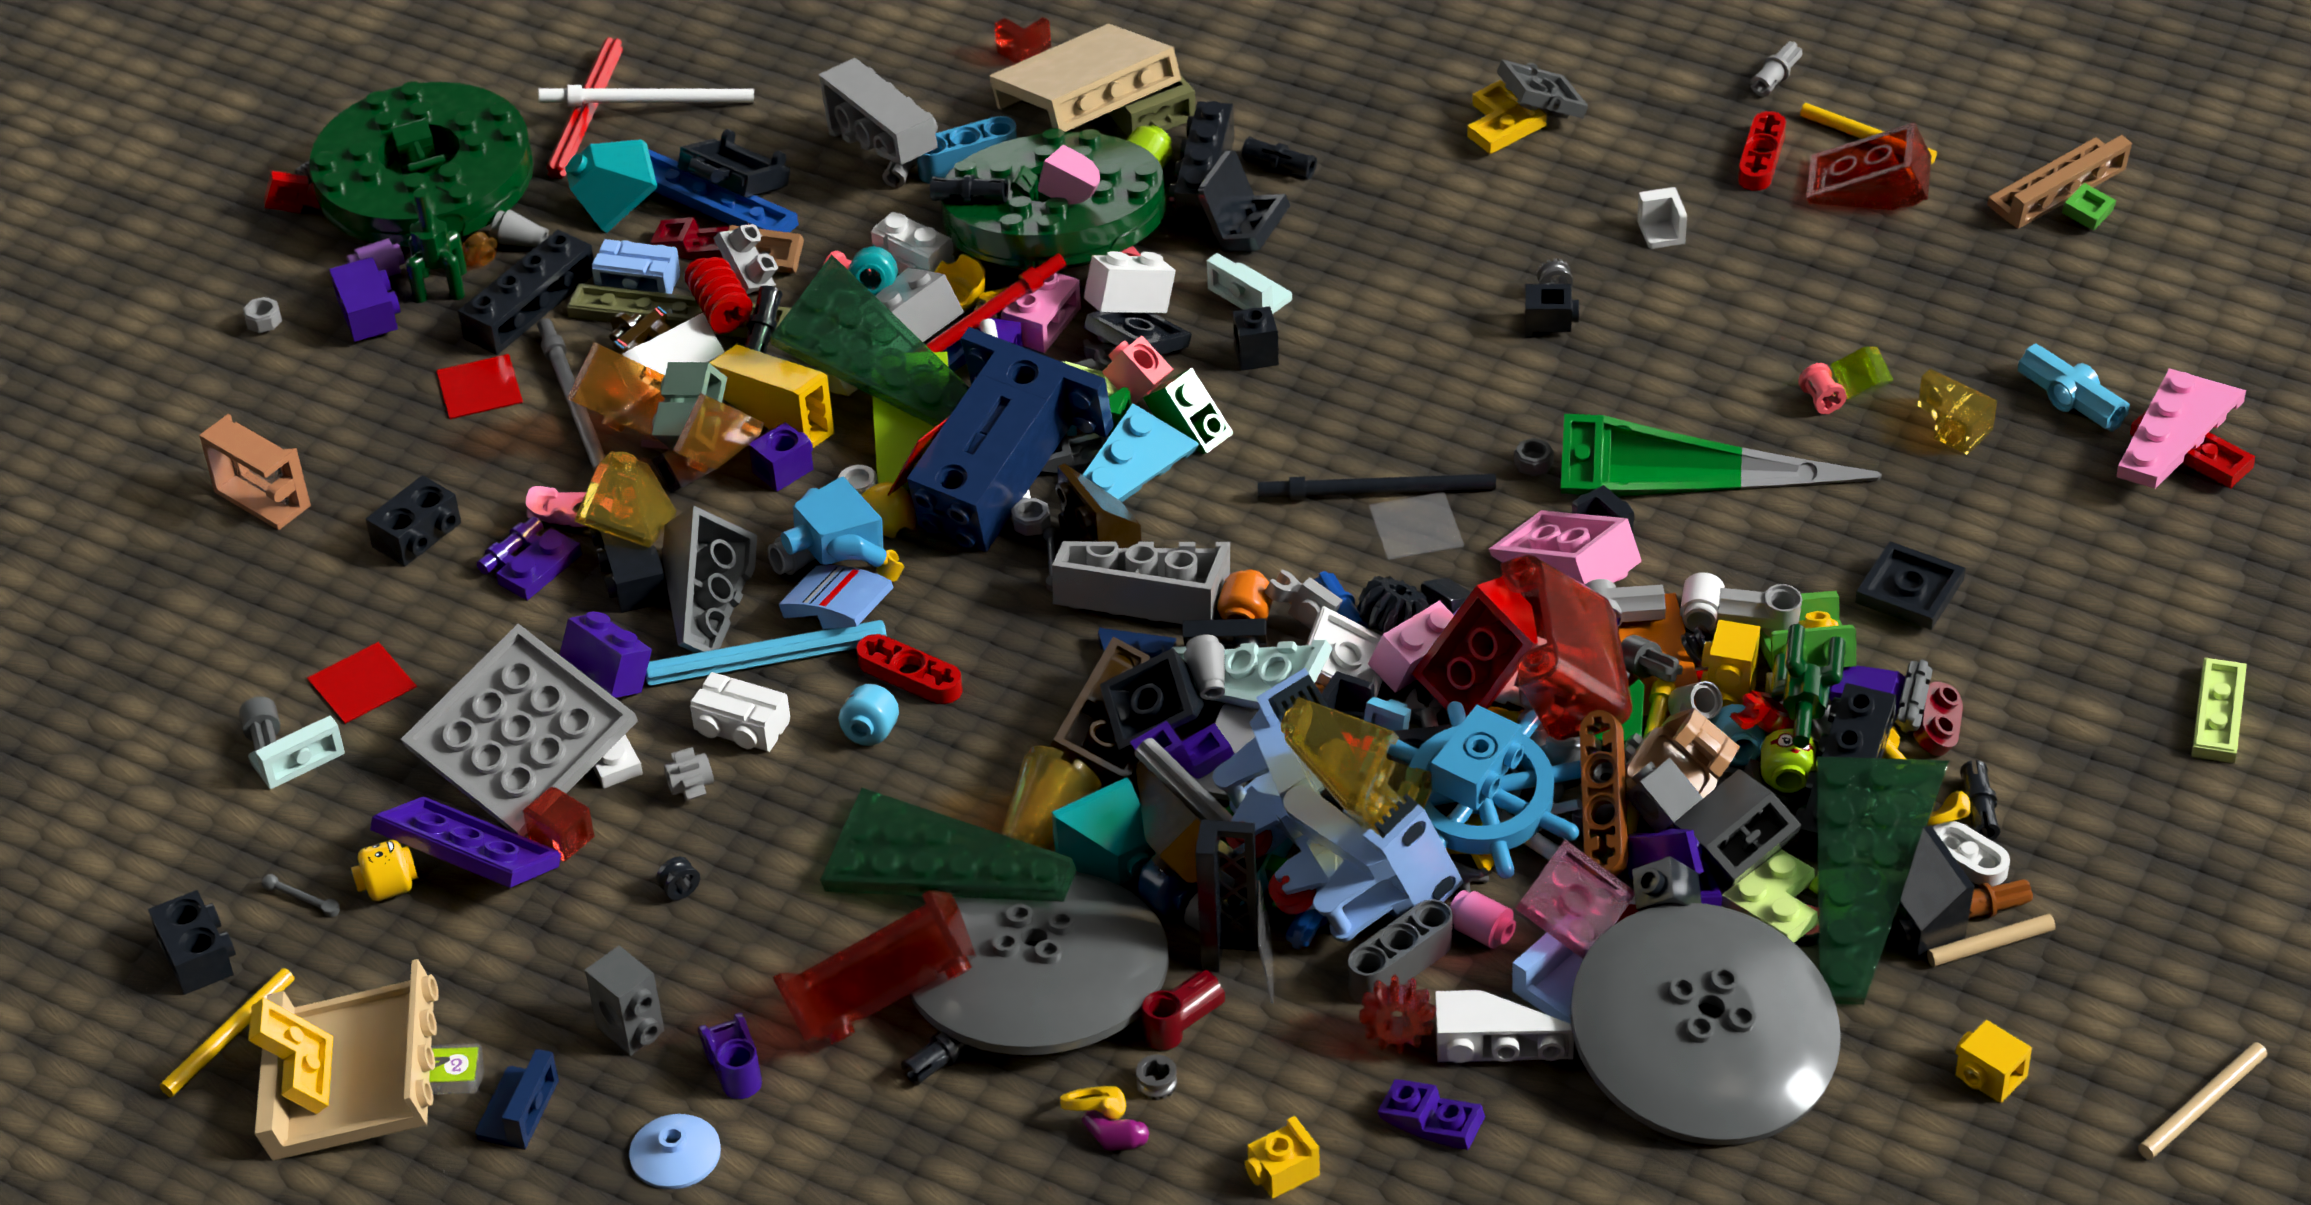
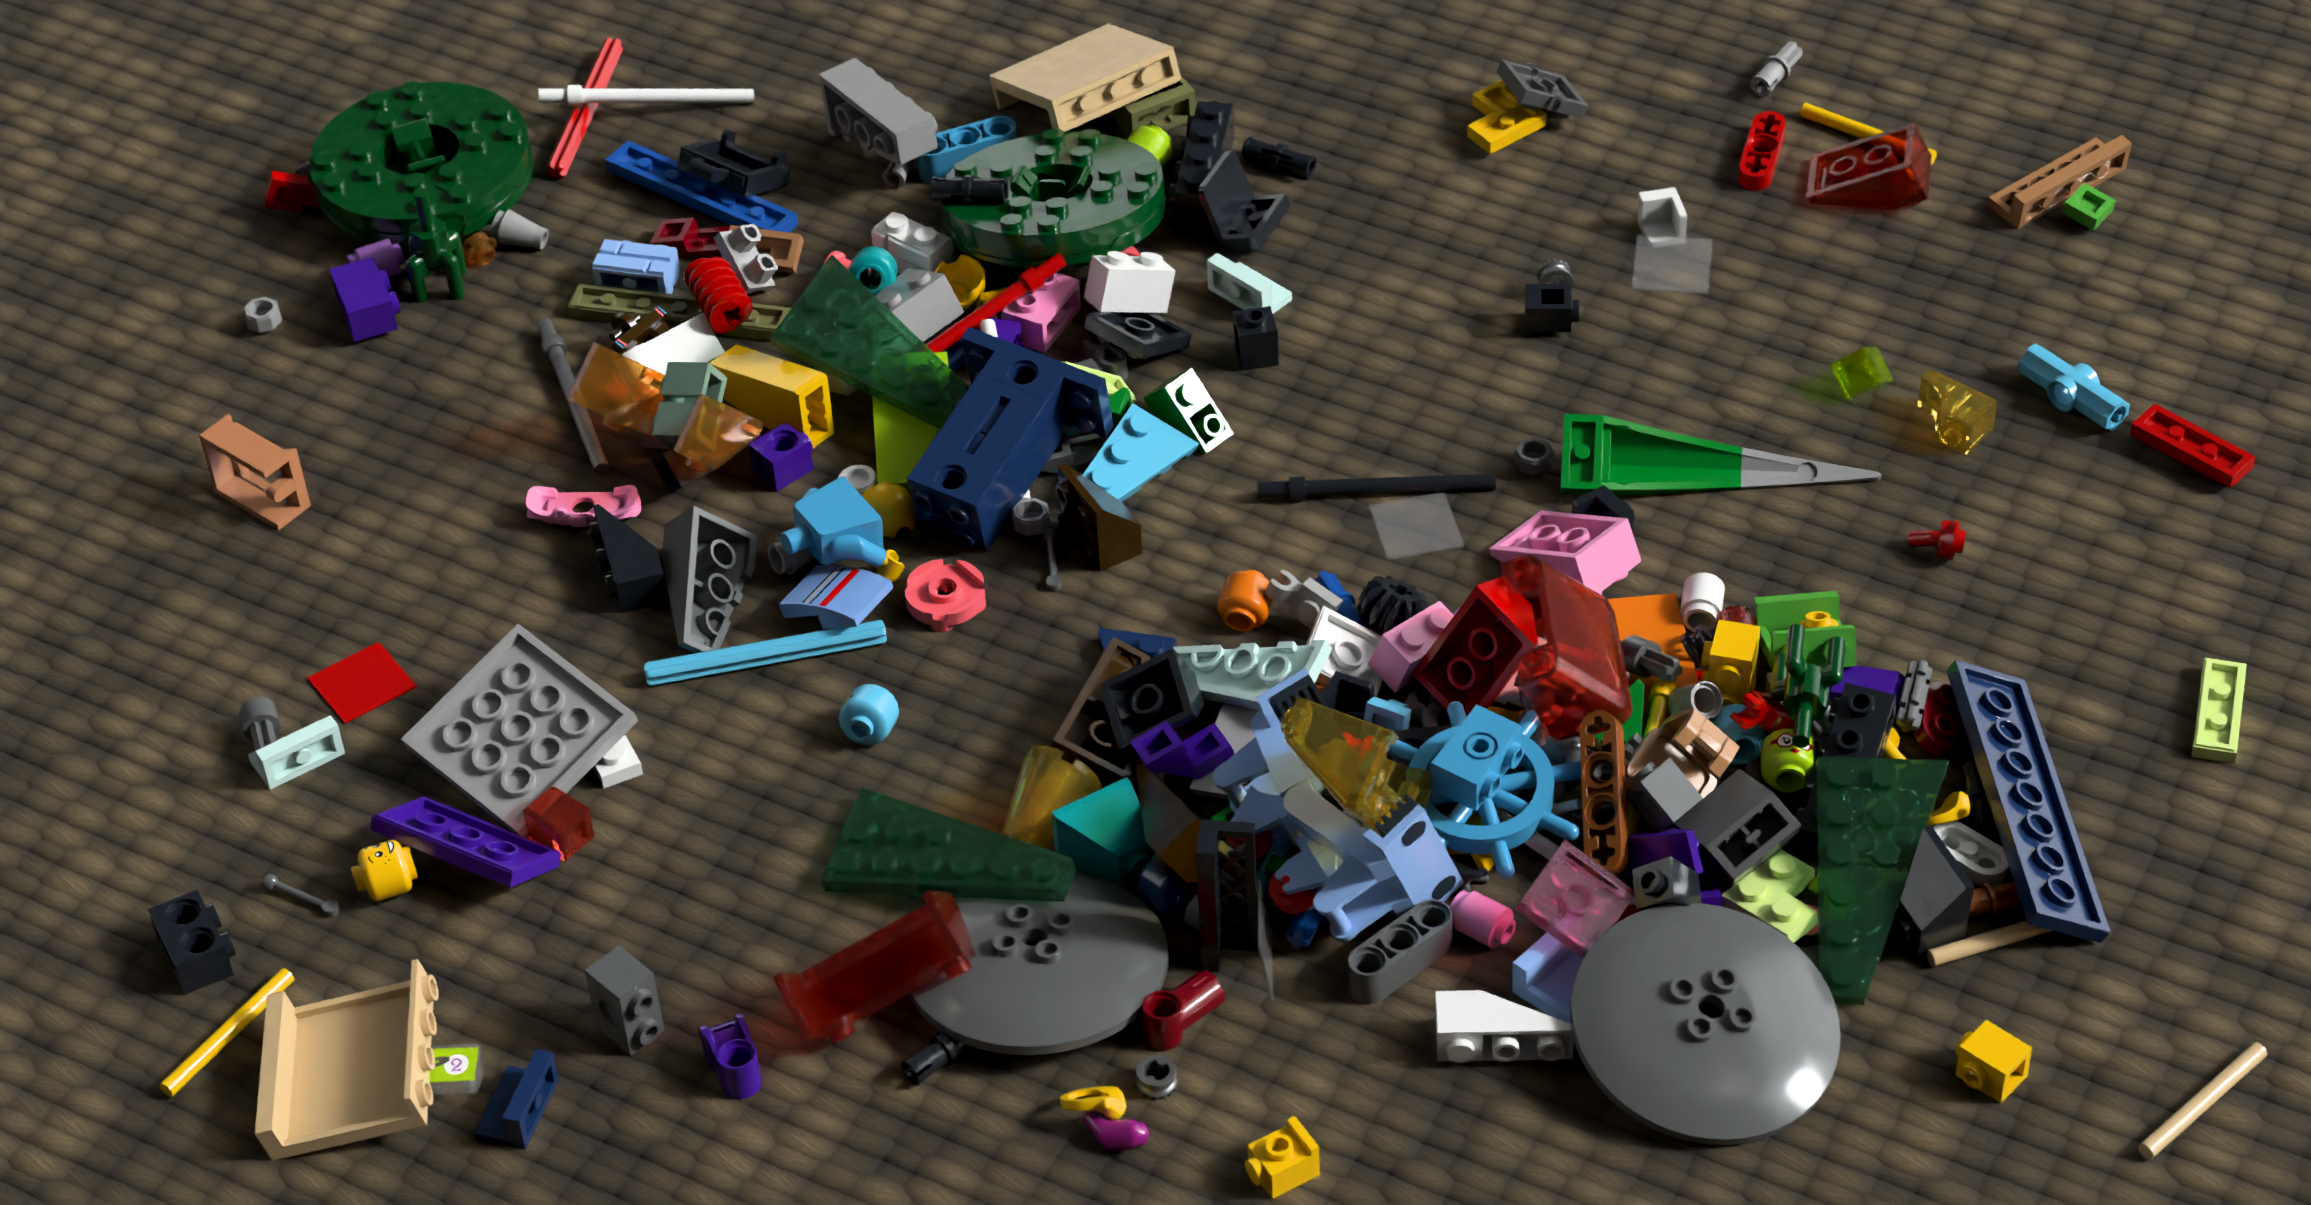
yellow plate [248,997,333,1114] -> none
black brick [365,475,462,567] -> none
red piece [437,354,523,419] -> none
black brick [458,230,594,355] -> none
dark purple plate [476,517,582,601] -> none
dark purple brick [559,611,652,698] -> none
teal slope [565,140,657,233] -> none
clear yellow slope [575,451,677,548] -> none
light blue dish [629,1114,721,1190] -> none
black bush [656,856,701,900] -> none
light grey gear [664,747,714,801] -> none
white brick [690,672,790,752] -> none
black pin [743,285,783,354] -> none
red beam [857,634,963,704] -> none
red piece [887,416,950,496] -> none
clear red panel [995,17,1051,64] -> none
bright pink brick [1037,145,1100,205] -> none
light grey wedge [1052,541,1230,624] -> none
coral brick [1102,336,1173,405] -> none
light grey axle [1134,738,1233,839] -> none
black plate [1183,618,1267,649] -> none
light grey cone [1183,635,1225,700] -> none
clear red gear [1359,974,1436,1054] -> none
dark purple slope [1378,1079,1485,1150] -> none
black slope [1421,578,1471,614] -> none
light grey piece [1580,579,1666,629] -> none
light grey piece [1717,584,1802,637] -> none
coral bush [1798,363,1847,414] -> none
black plate [1855,541,1966,630] -> none
bright pink wing [2116,368,2246,489] -> none
none -> coral plate [905,559,986,632]
none -> clear piece [1632,235,1712,294]
none -> red plate [1908,520,1966,560]
none -> dark blue plate [1946,660,2110,943]

